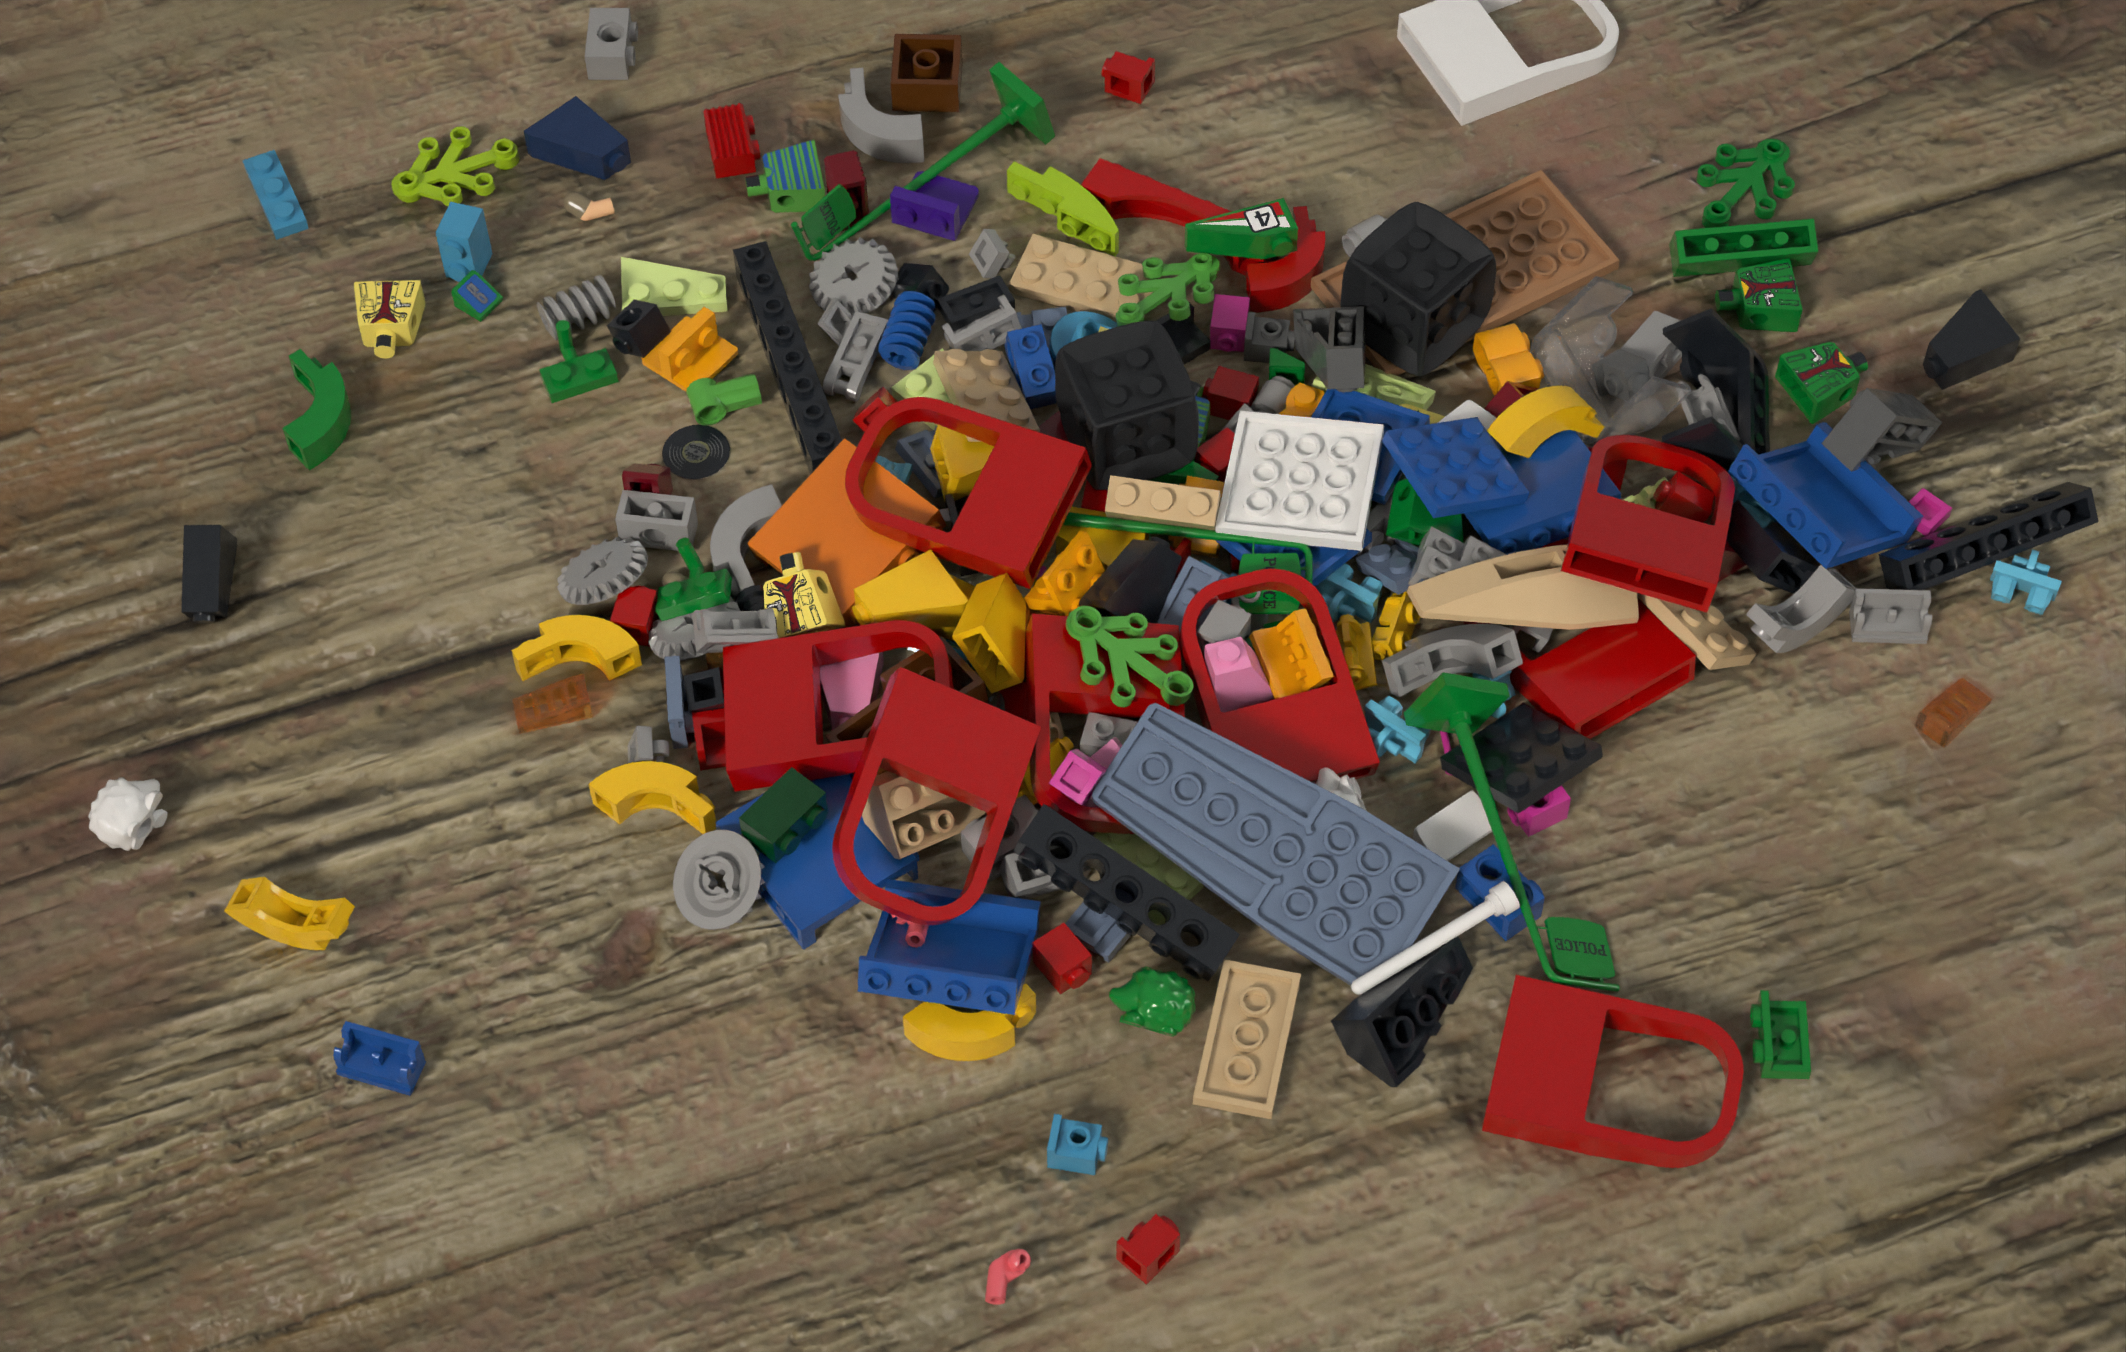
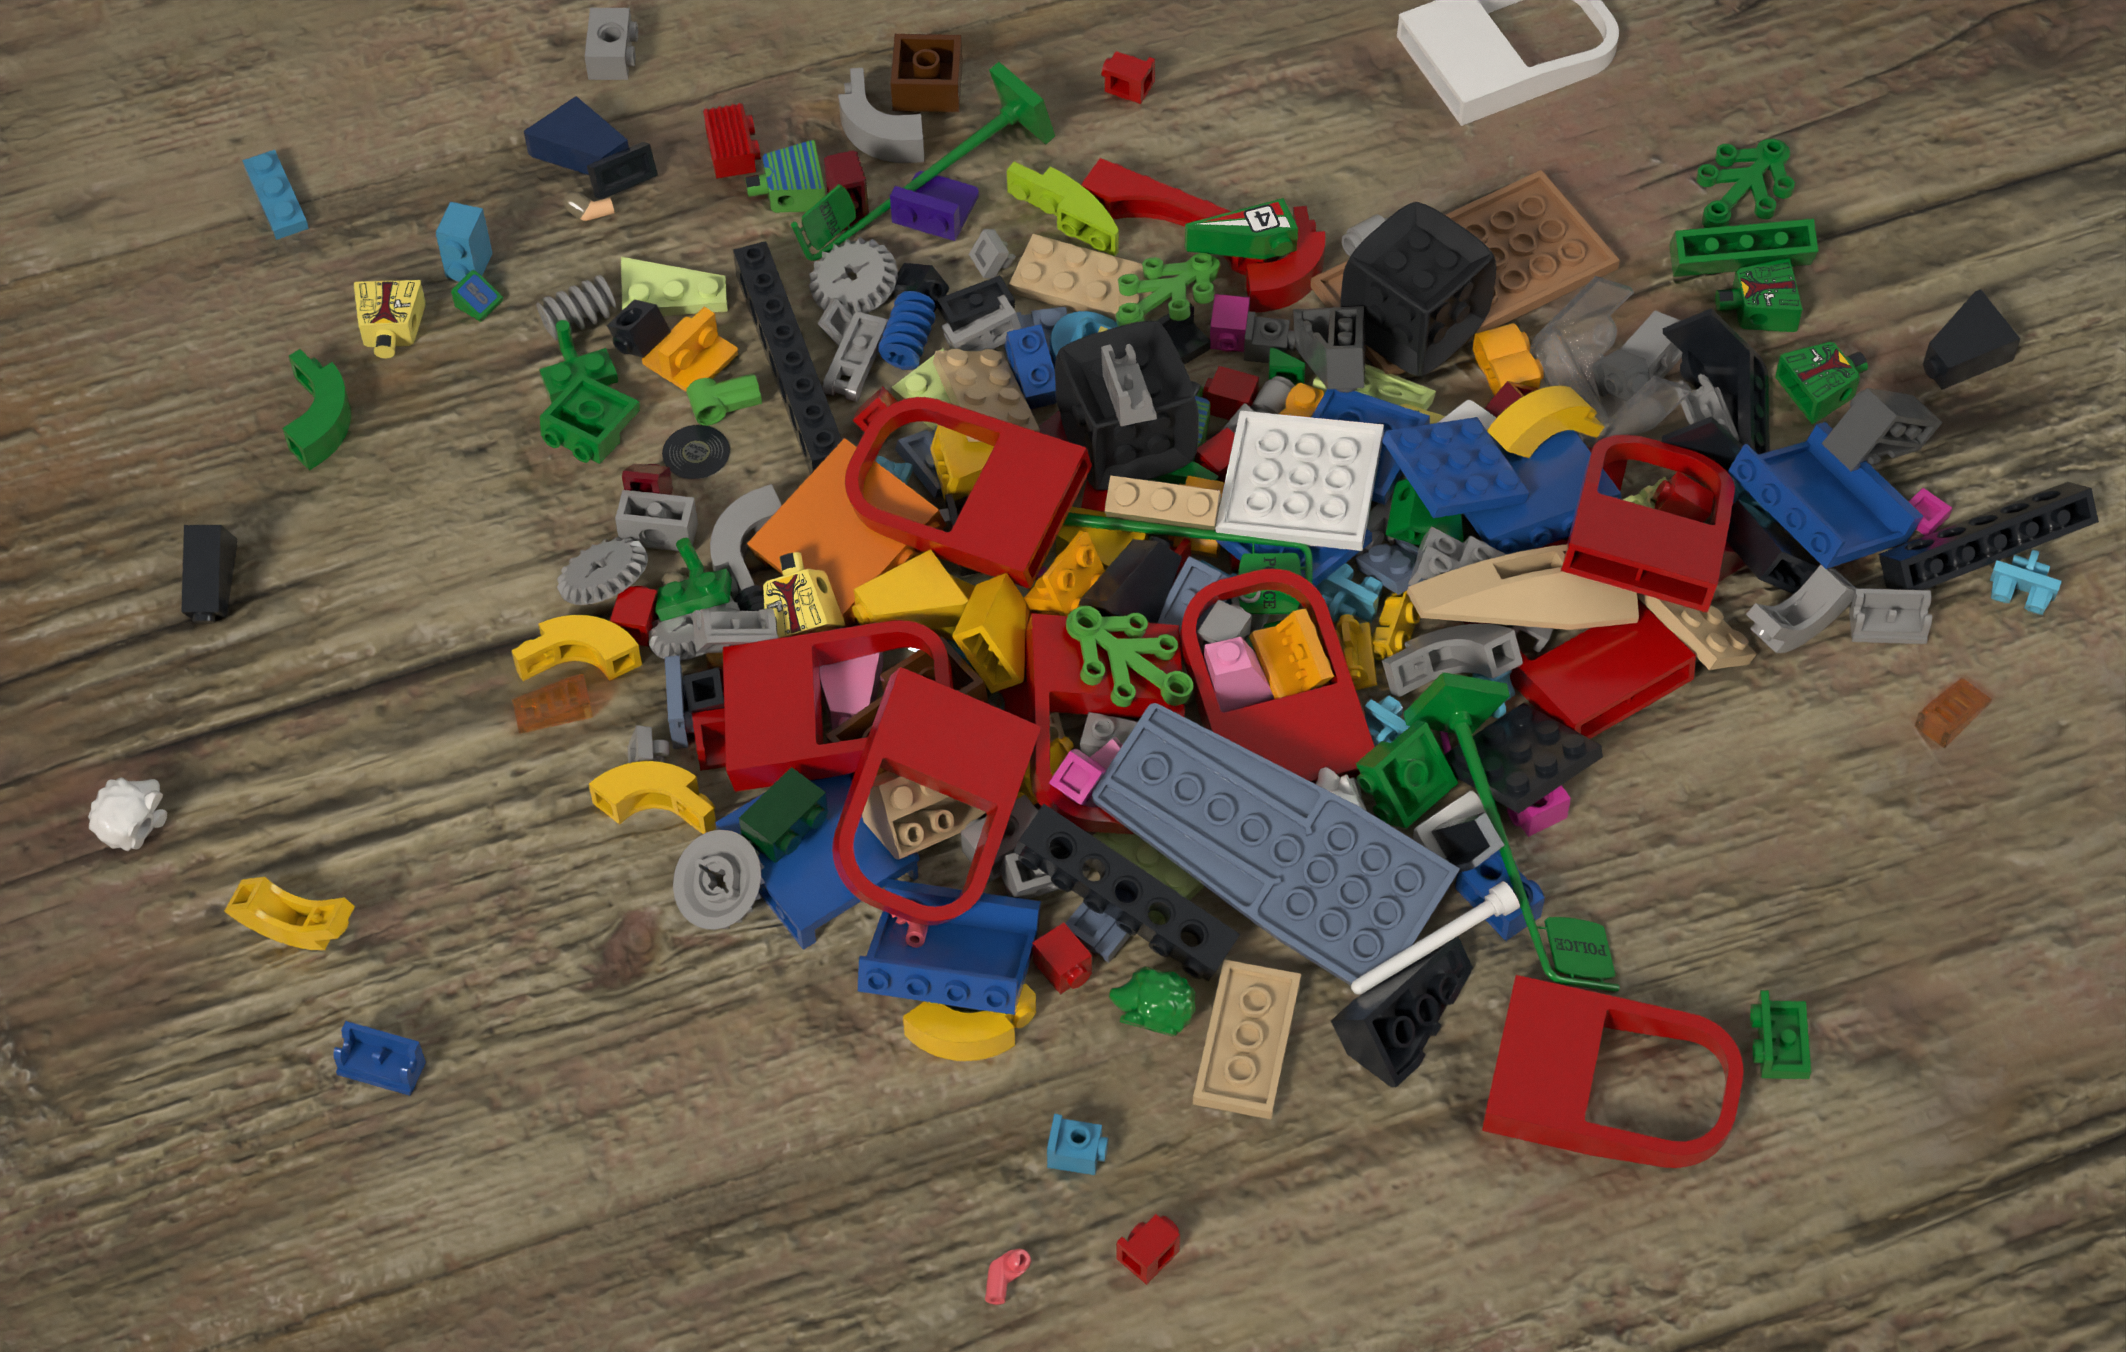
lime plant [391,126,520,206] -> none
none -> green plate [539,373,640,464]
none -> black plate [587,142,658,200]
none -> light grey hinge [1101,344,1157,426]
none -> green plate [1356,720,1458,828]
none -> black panel [1431,812,1504,873]

